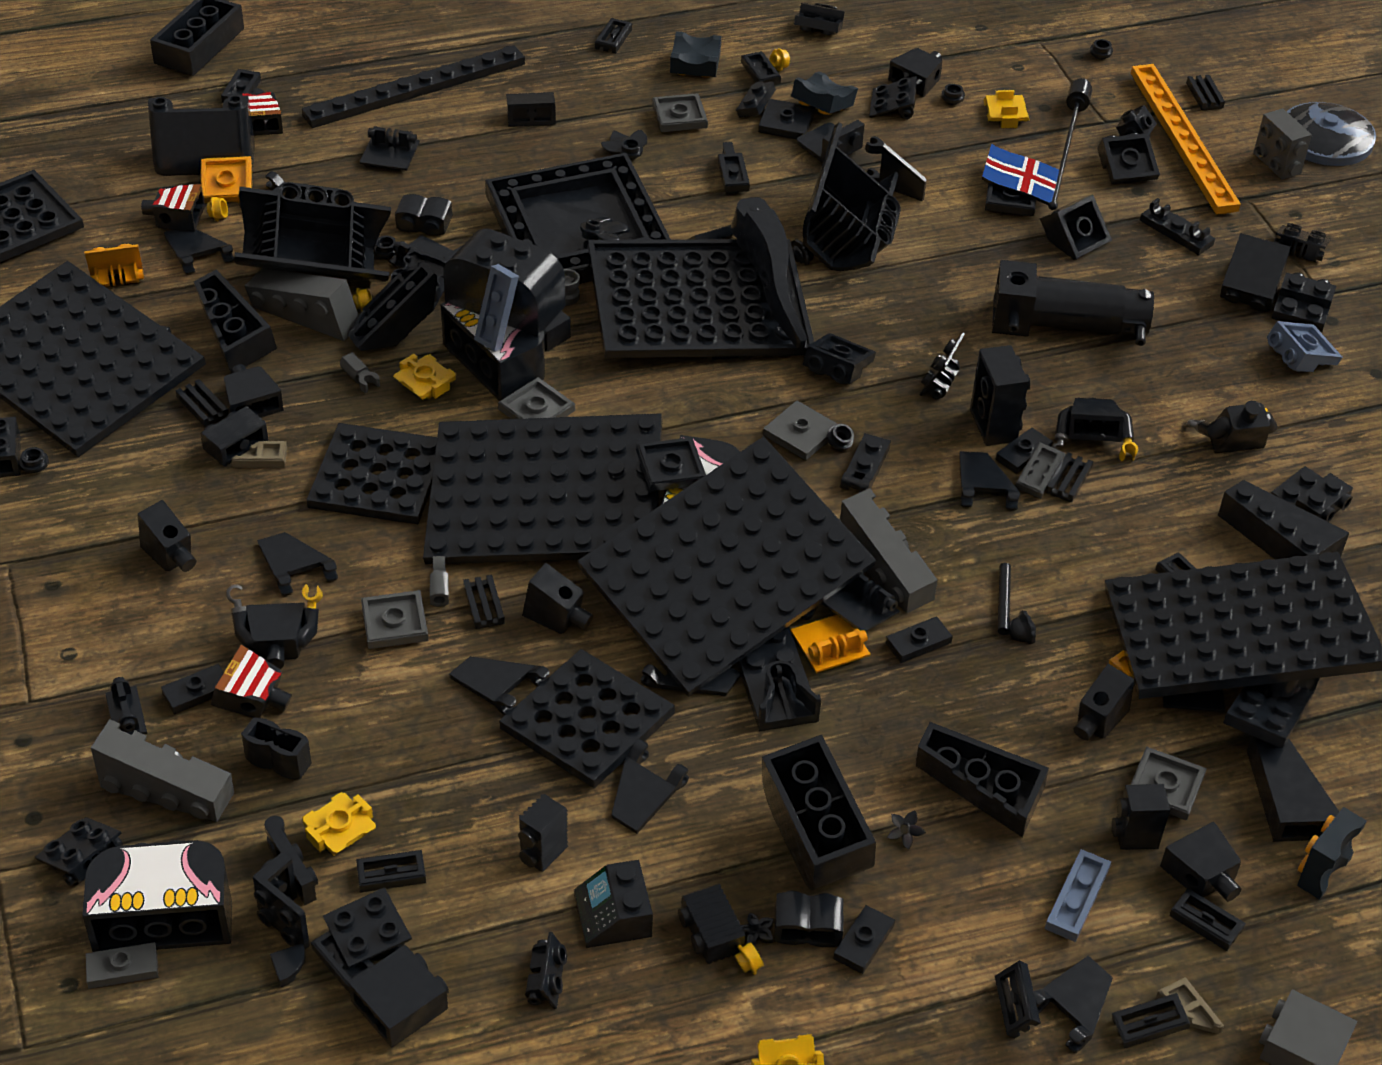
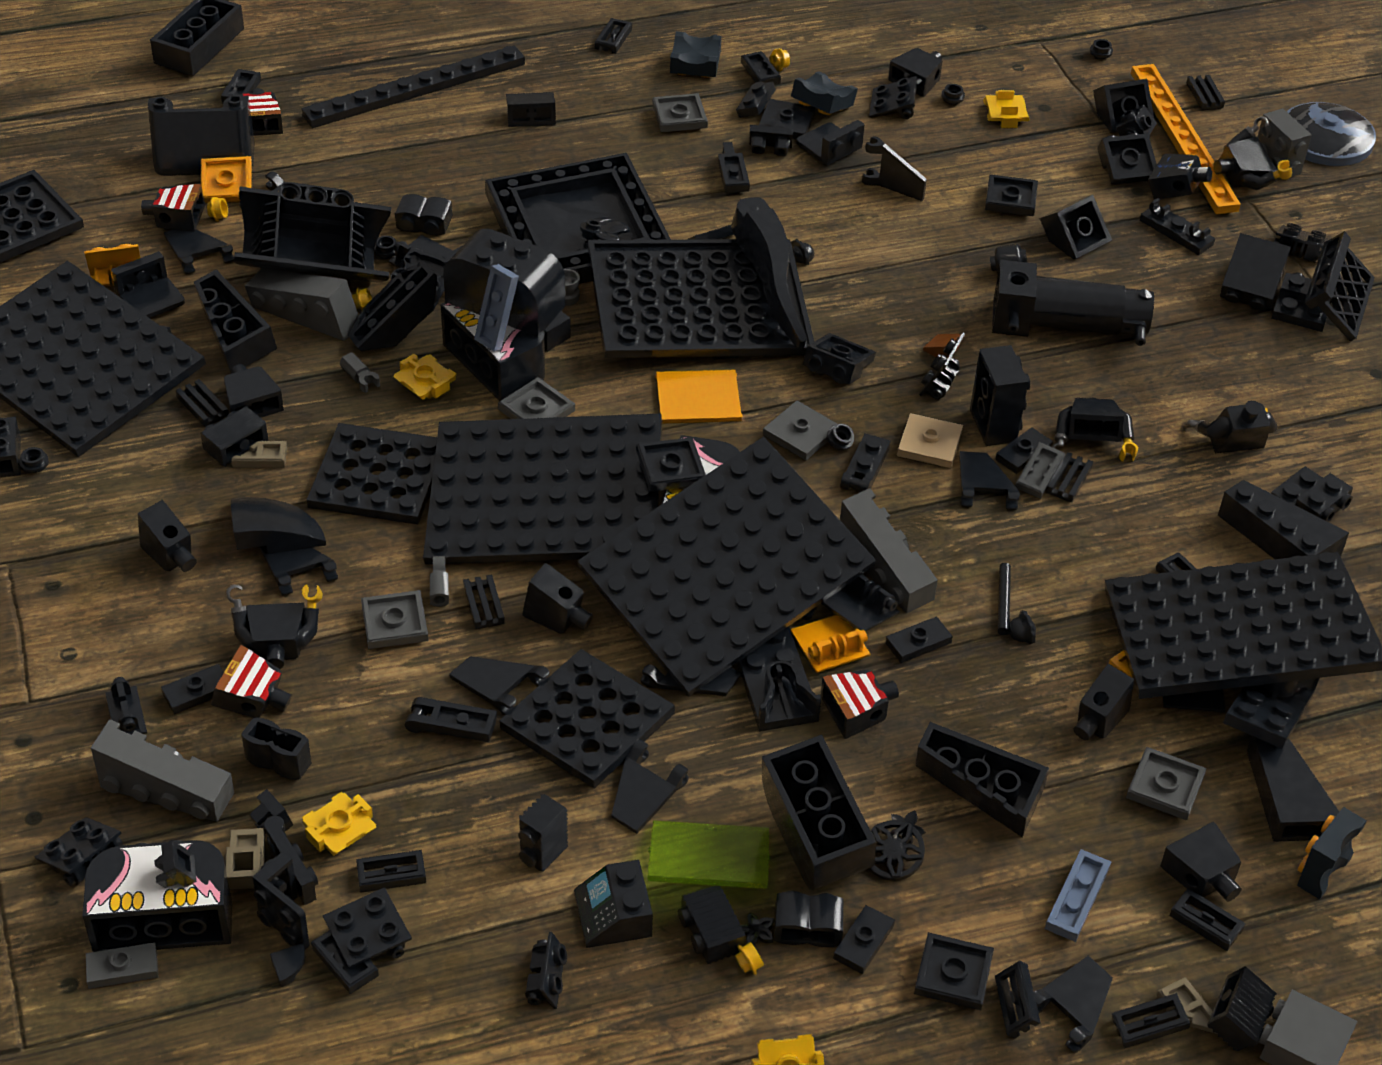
black brick [348,945,449,1048] -> none
black hinge [359,126,420,171] -> none
black plate [601,130,647,160] -> none
black slope [794,3,845,35] -> none
black panel [802,122,901,271] -> none
flag [982,78,1093,210] -> none
black brick [1112,784,1170,850] -> none
sand blue plate [1266,321,1343,372] -> none
none -> black bracket [111,251,185,318]
none -> black tile [154,840,197,888]
none -> dark tan brick [226,828,265,890]
none -> black brick [231,497,326,554]
none -> black tile [250,789,293,834]
none -> black plate [404,697,497,742]
none -> clear neon green piece [648,820,771,889]
none -> light orange piece [655,370,743,423]
none -> black hips [749,117,793,156]
none -> torso [820,670,899,739]
none -> black wheel [870,820,925,881]
none -> tan plate [897,413,963,468]
none -> black plate [914,932,994,1010]
none -> dark orange slope [923,334,960,357]
none -> black head [990,243,1028,274]
none -> black slope [1093,79,1154,133]
none -> black torso [1148,154,1212,200]
none -> black brick [1207,966,1277,1051]
none -> black torso [1213,116,1292,190]
none -> black fence [1304,231,1375,342]

